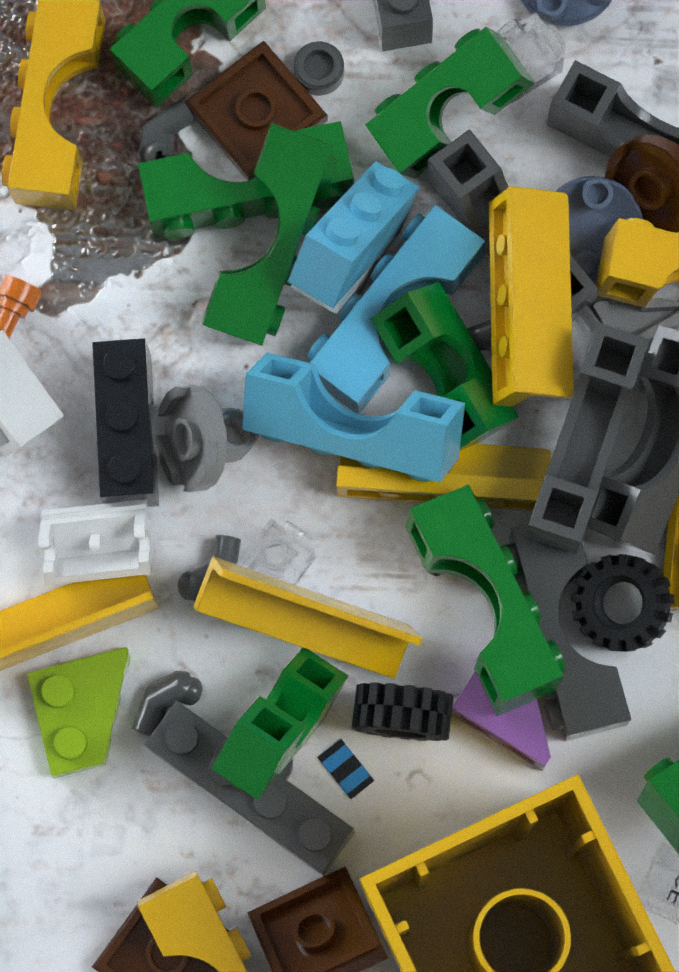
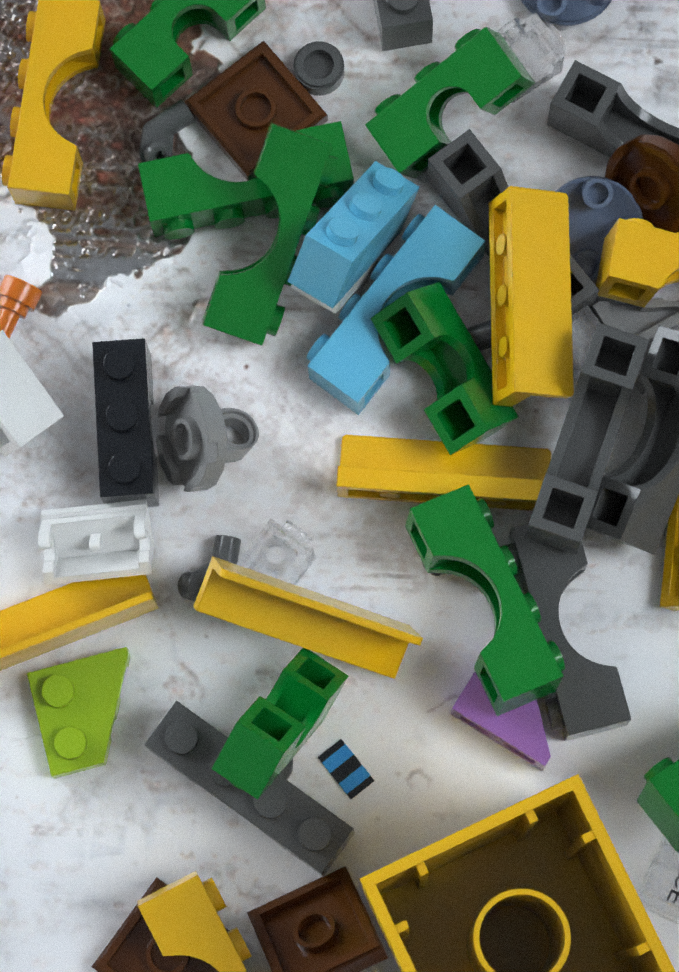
dark grey arm [131,671,203,736] -> none
medium azure arch [242,352,465,483] -> none
black tyre [352,682,453,741] -> none
black tyre [571,554,675,652] -> none

